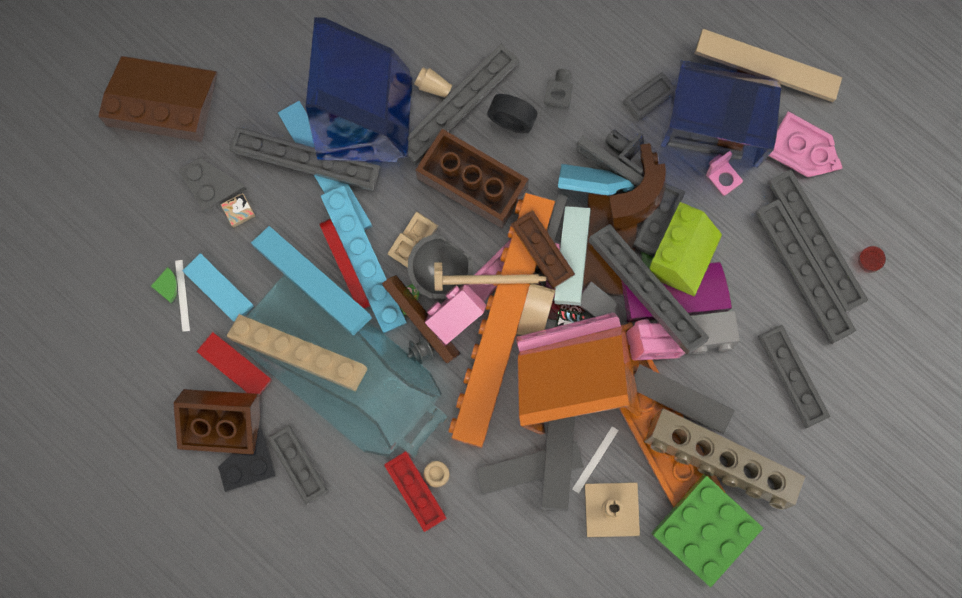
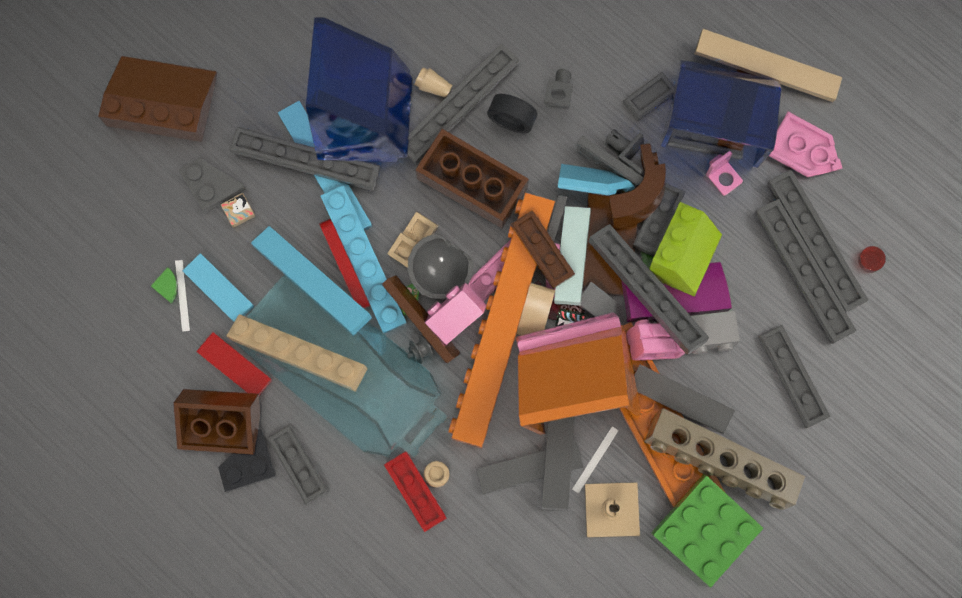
tan piece [434,263,546,291] -> none

